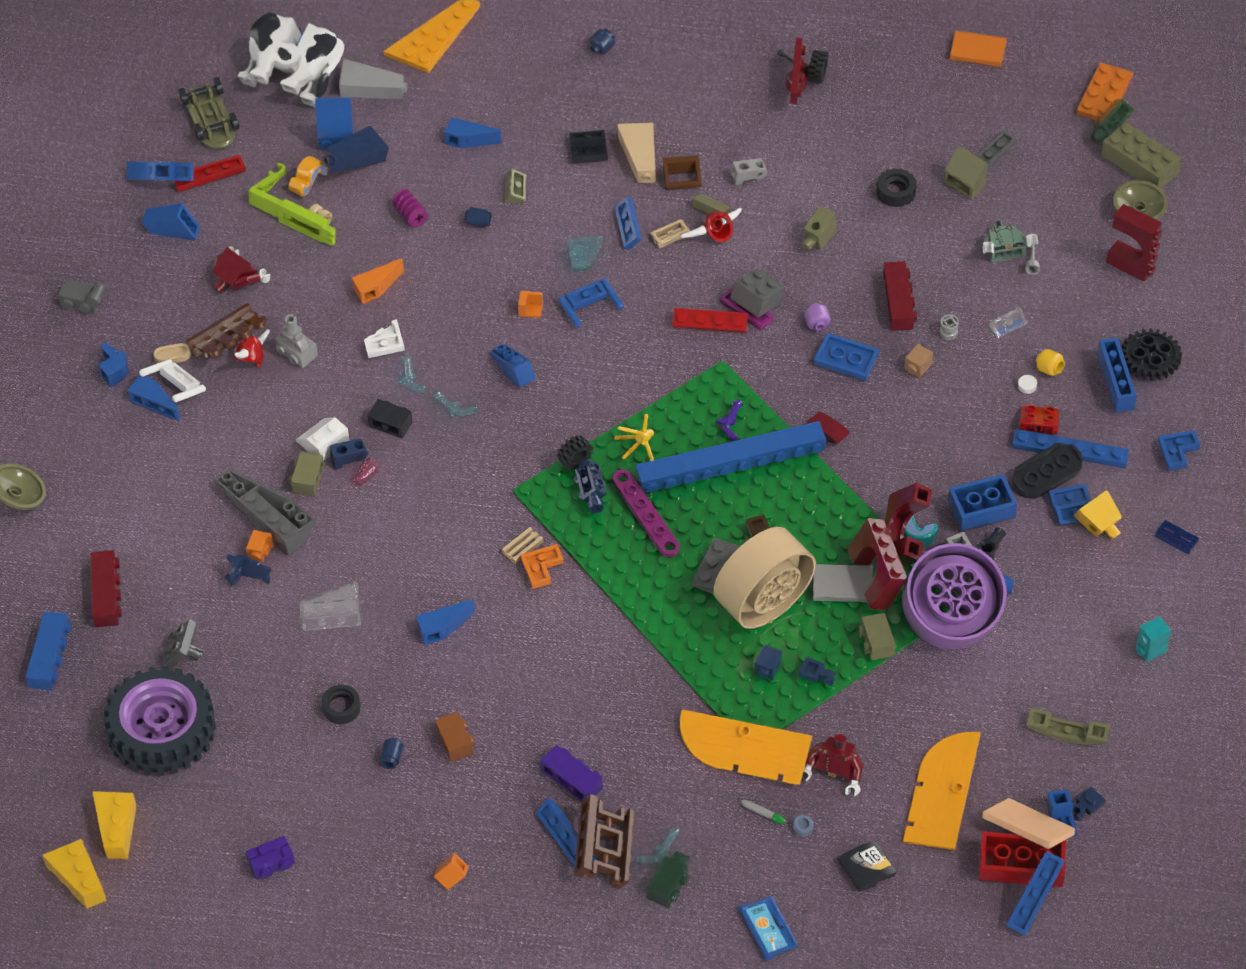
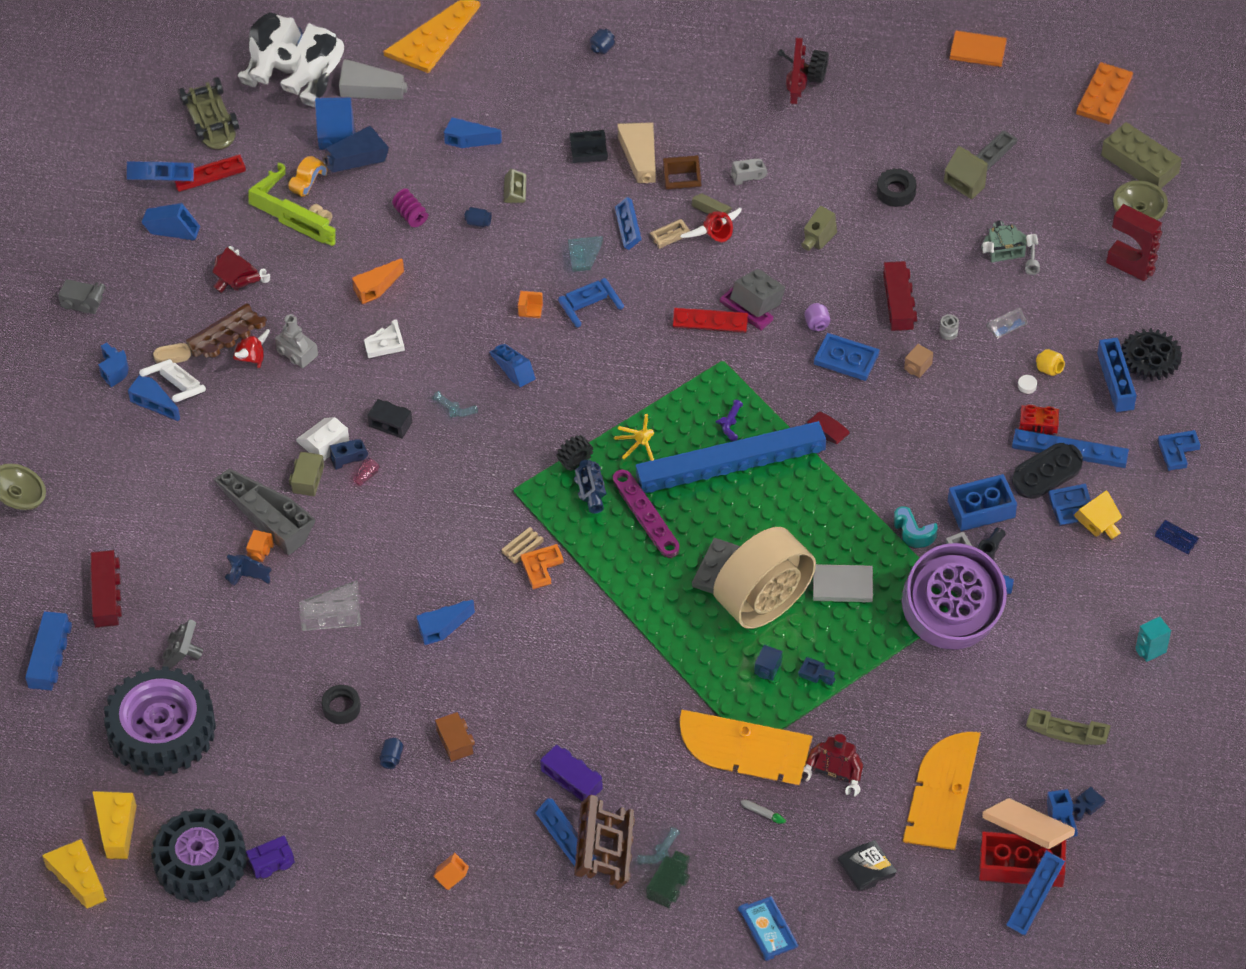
clear light blue piece [398,355,426,394] -> none
dark brown plate [746,514,770,537] -> none
sand blue tile [793,815,814,836] -> none
dark red arch [847,518,908,610] -> none
olive brick [858,613,896,661] -> none
dark red arch [885,482,932,568] -> none
clear green brick [1091,98,1135,142] -> none
none -> black wheel [151,808,247,902]

